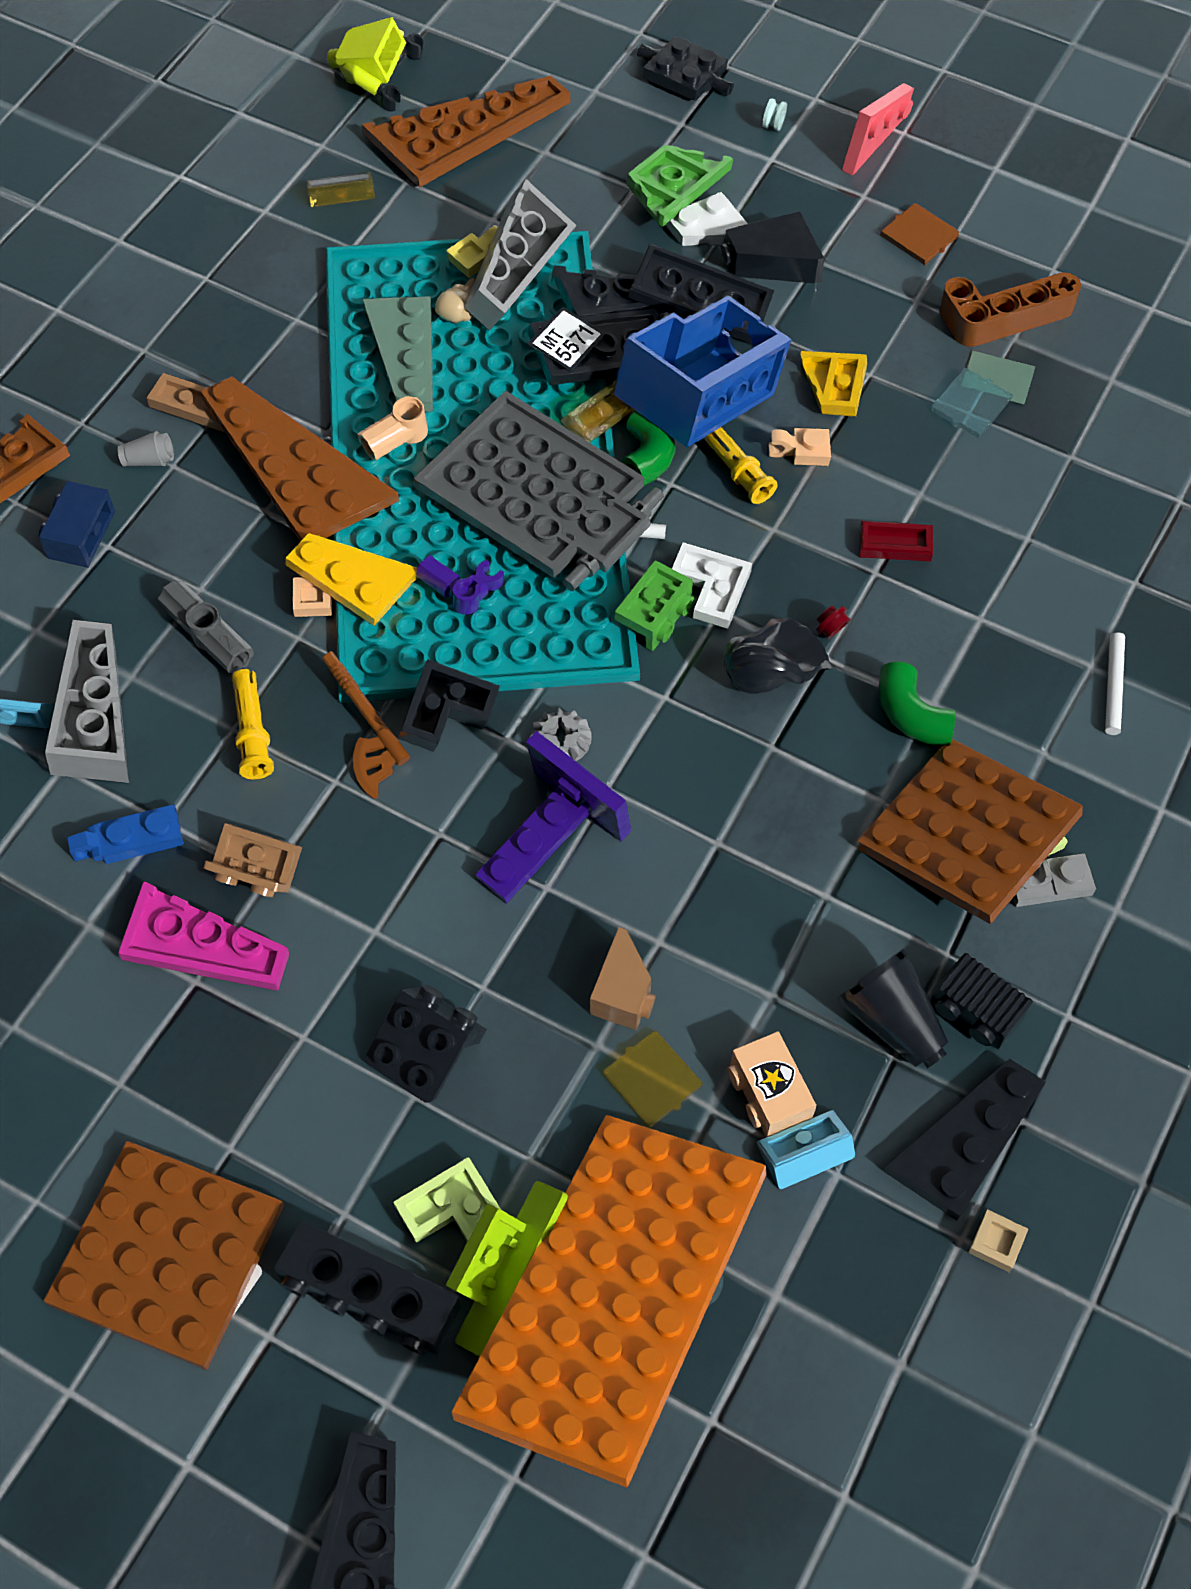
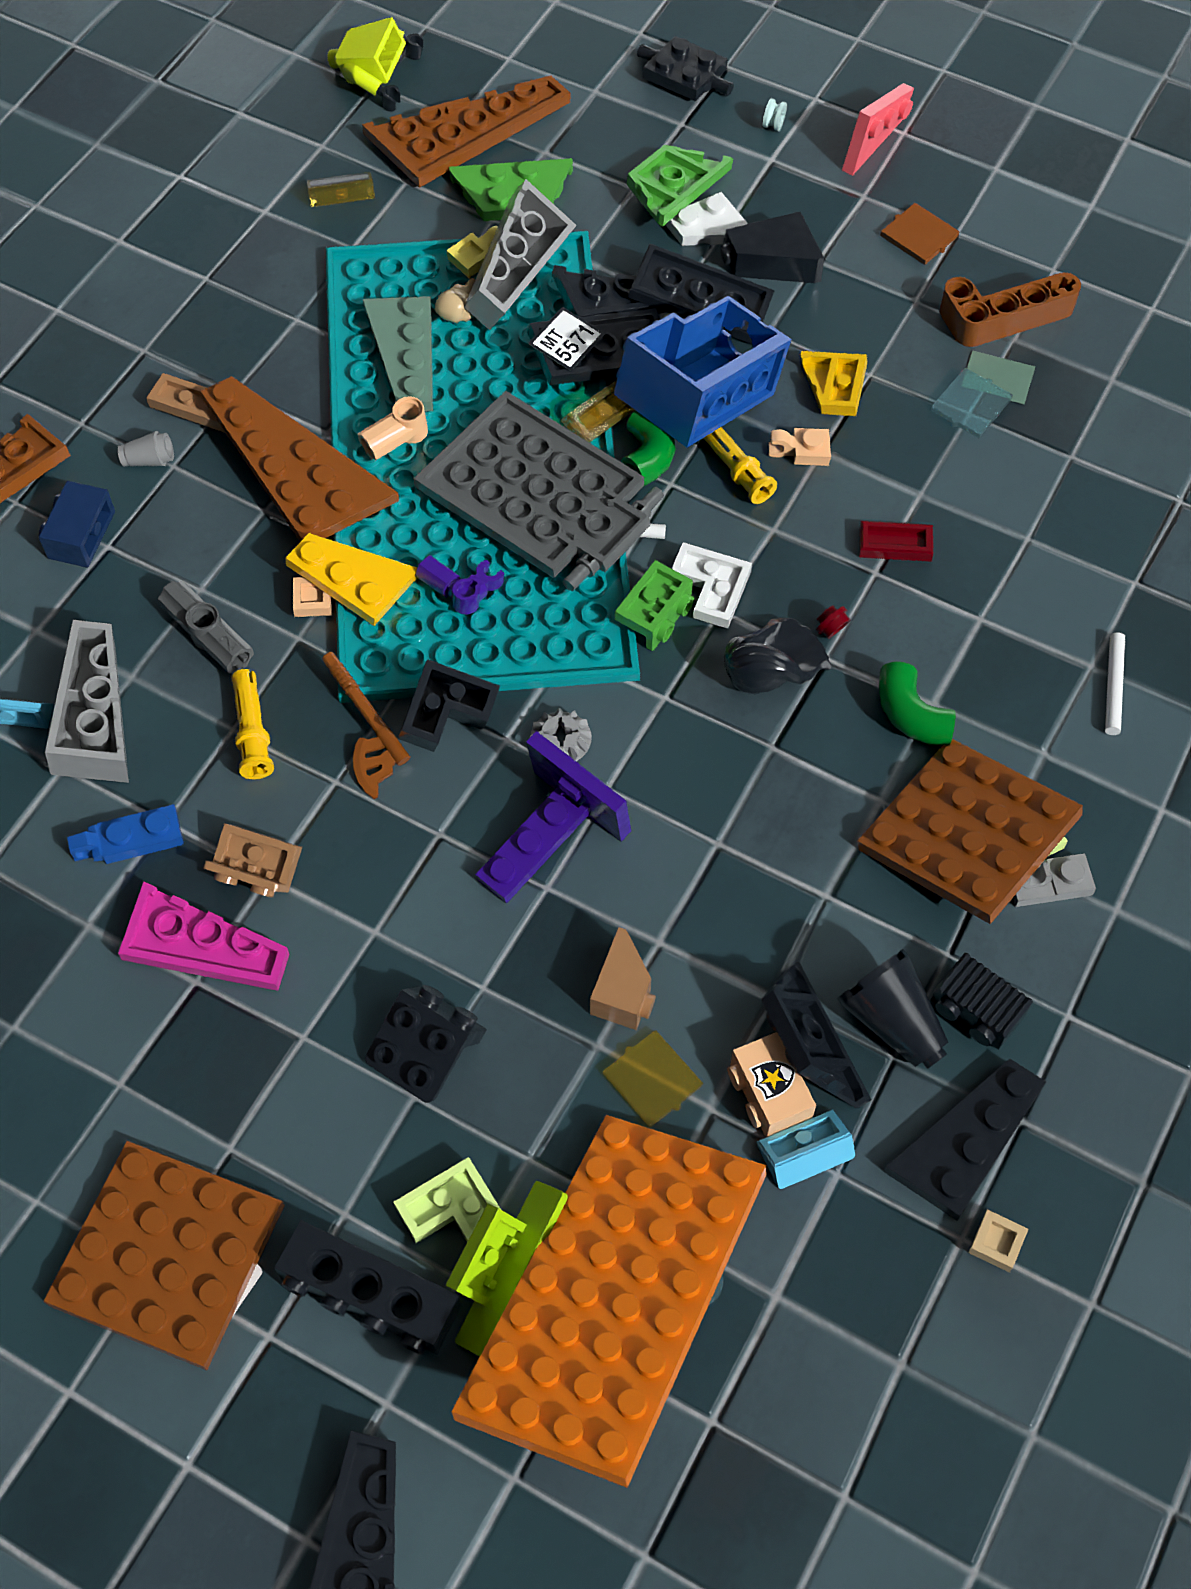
none -> bright green wing [449,158,573,221]
none -> black wing [761,962,872,1108]

